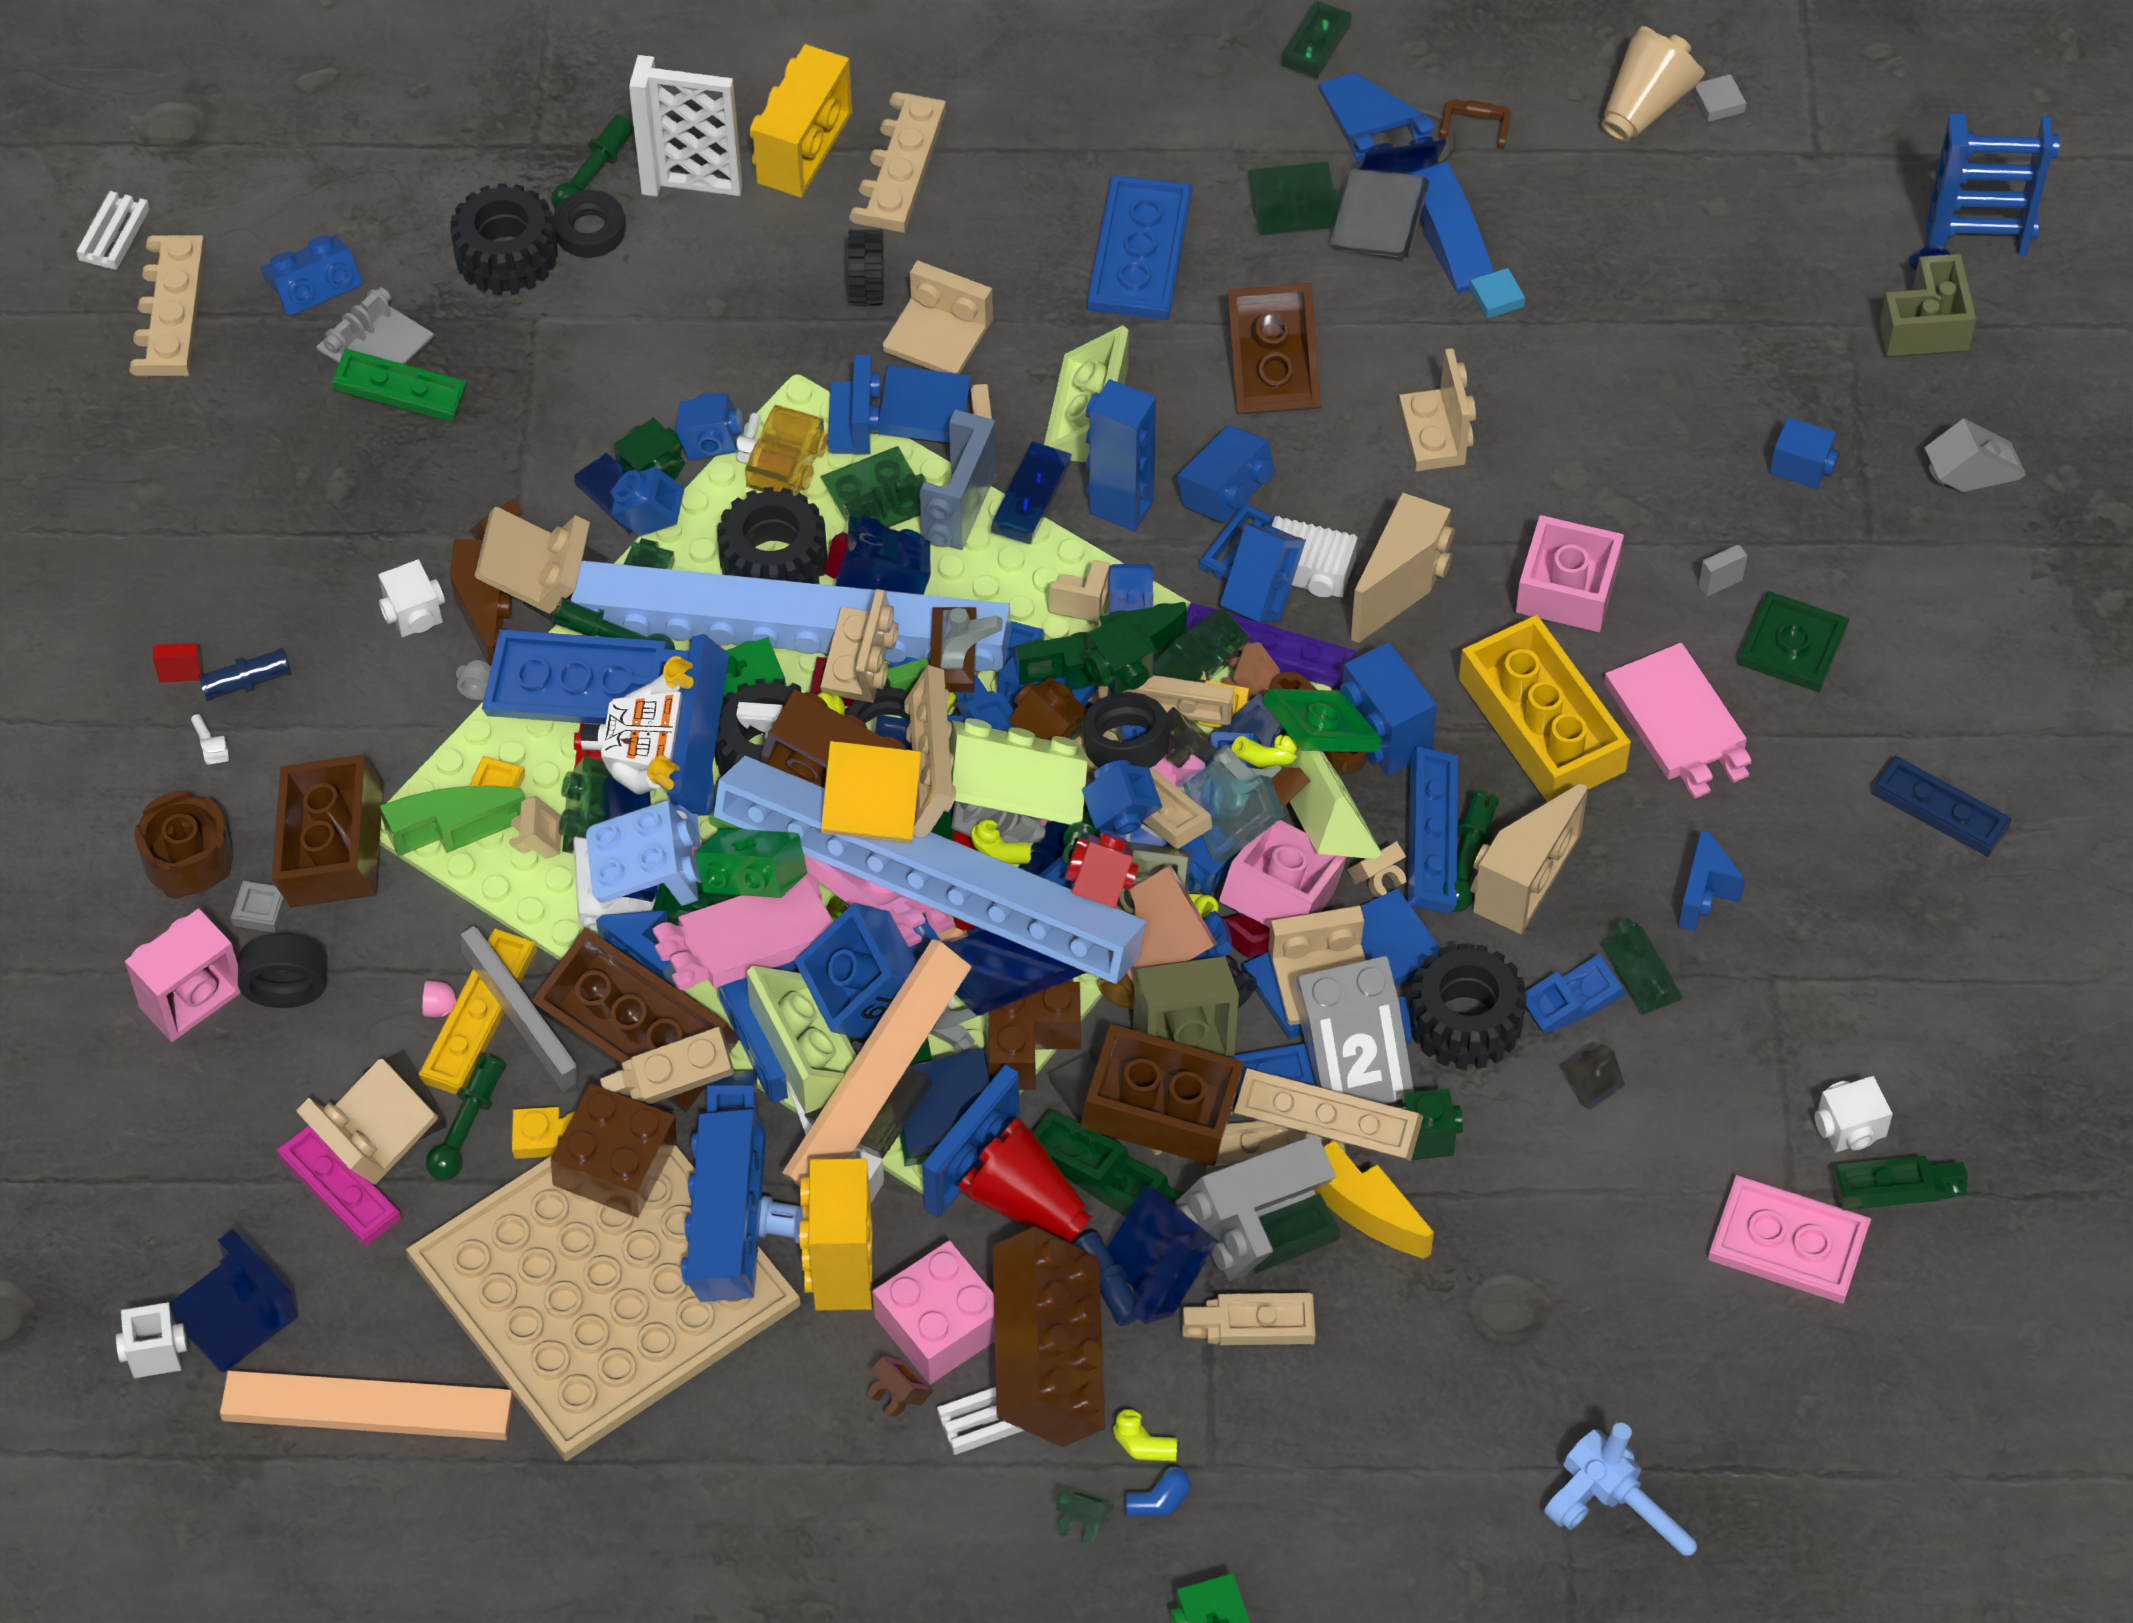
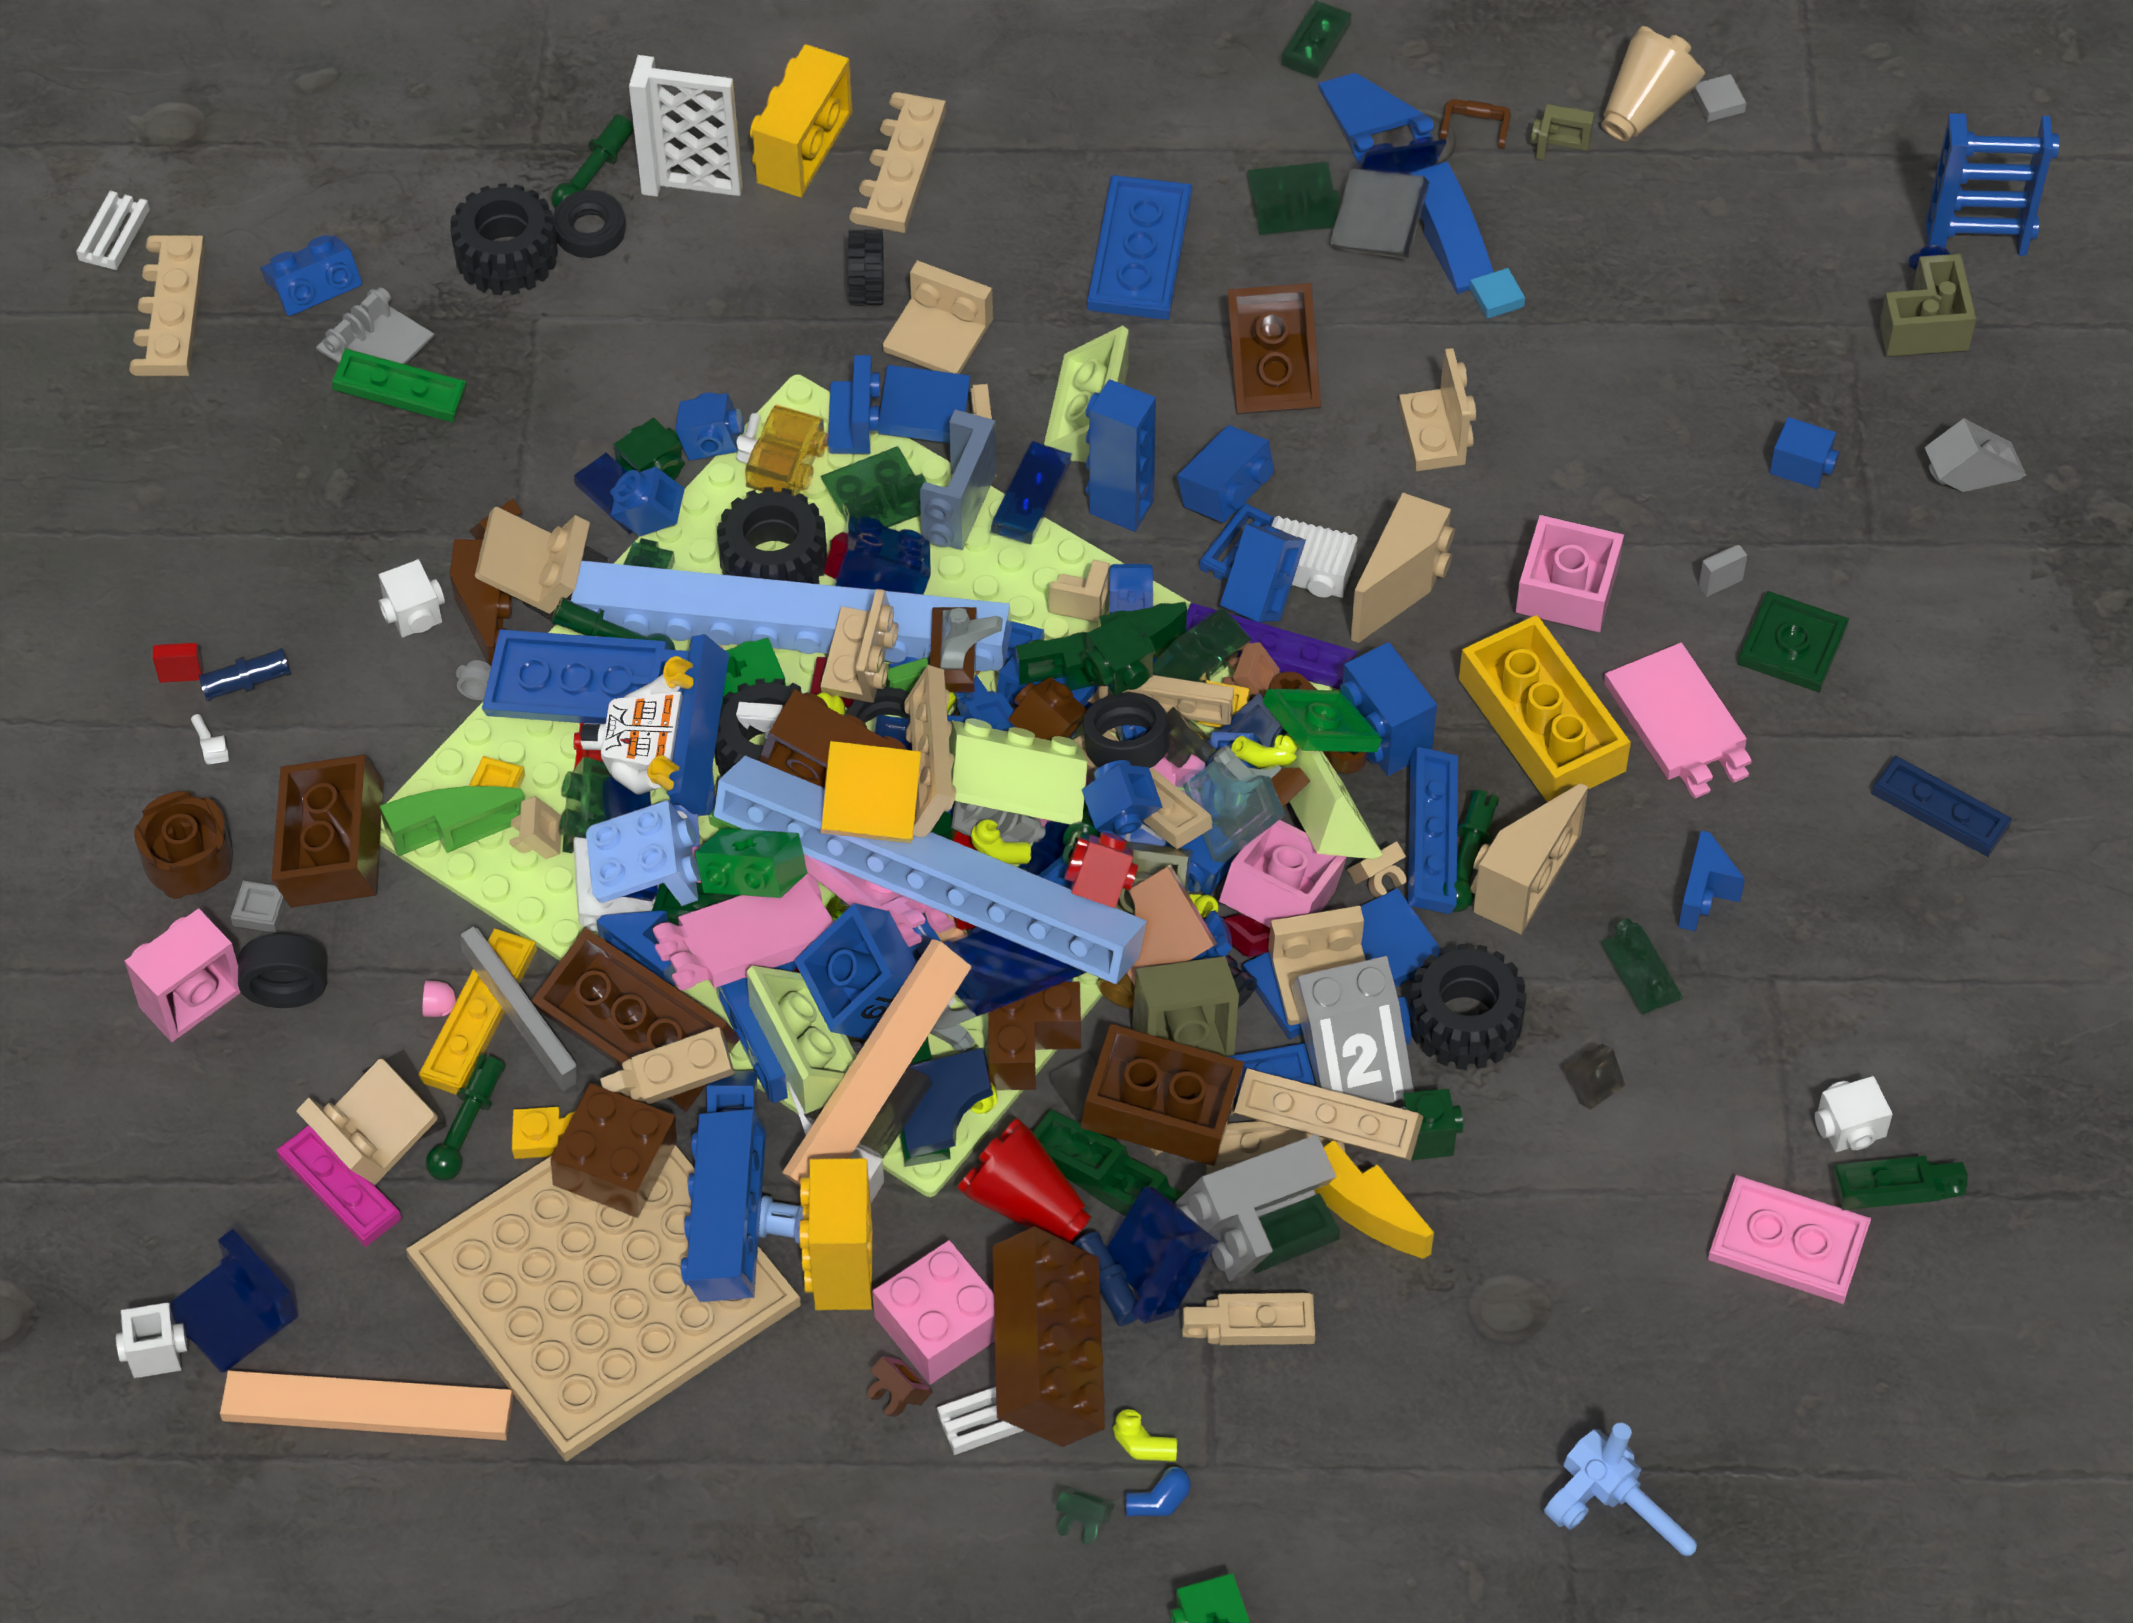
blue tile [922,1065,1020,1218] -> none
blue slope [1524,954,1626,1033] -> none
none -> olive bracket [1531,104,1595,160]

